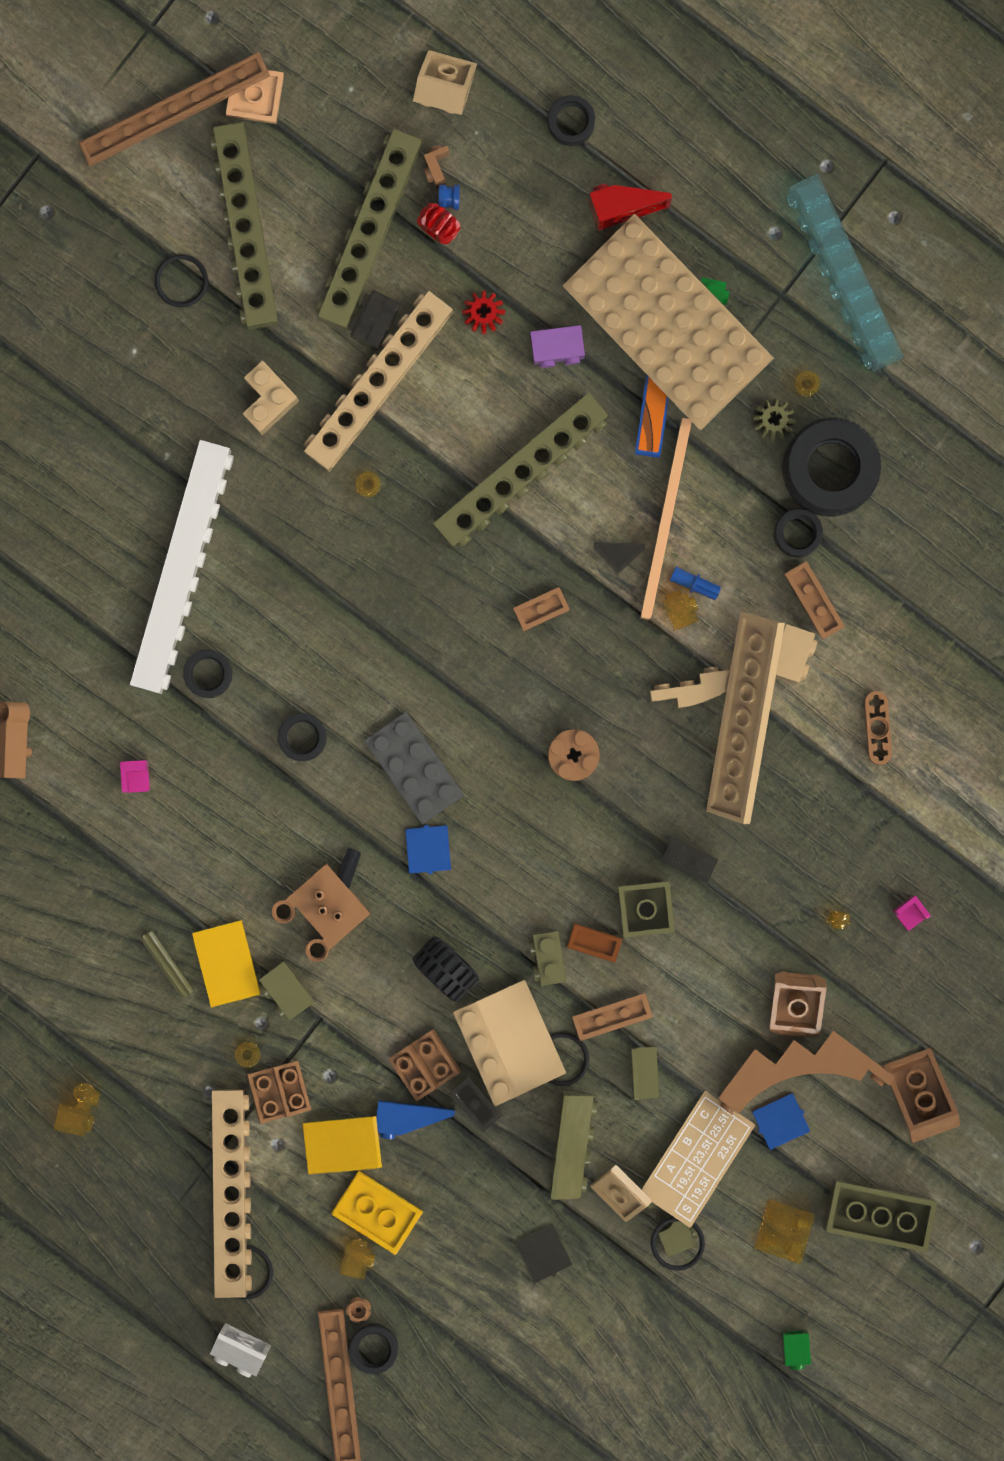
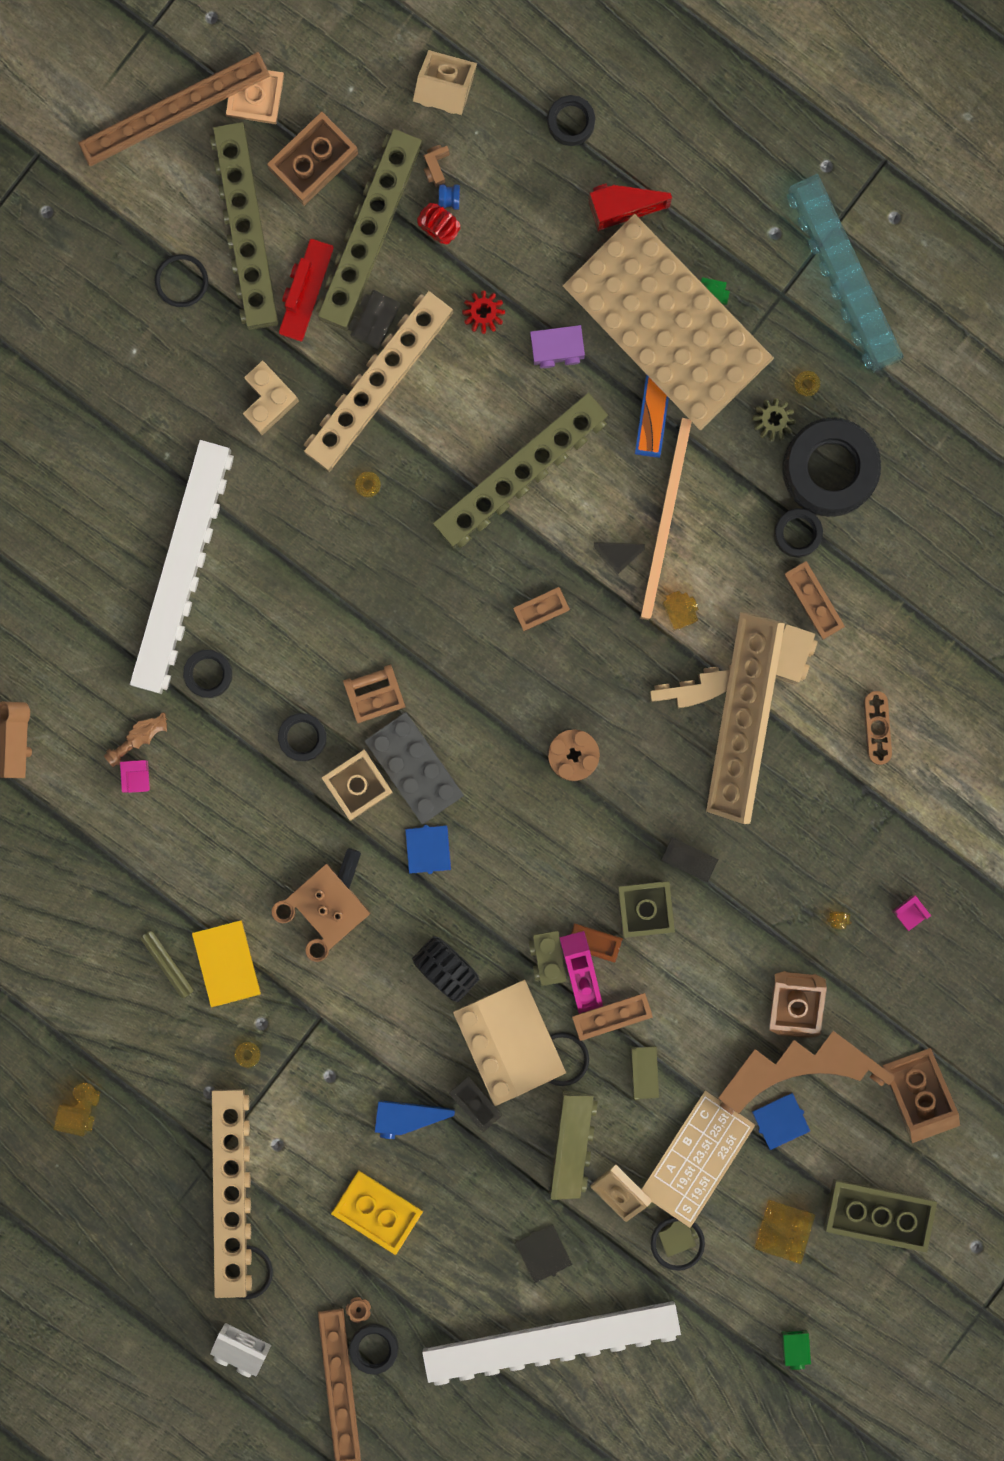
medium nougat slope [246,1061,311,1124] -> none
olive brick [259,961,315,1020] -> none
yellow tile [302,1116,382,1174] -> none
clear yellow brick [339,1239,376,1280] -> none
medium nougat slope [388,1029,462,1102] -> none
blue axle [670,566,721,600] -> none
none -> medium nougat piece [104,712,168,767]
none -> medium nougat brick [267,112,358,206]
none -> red bracket [279,239,334,342]
none -> tan brick [322,750,393,821]
none -> medium nougat plate [343,664,406,724]
none -> white brick [422,1301,681,1385]
none -> dark pink slope [559,931,603,1013]

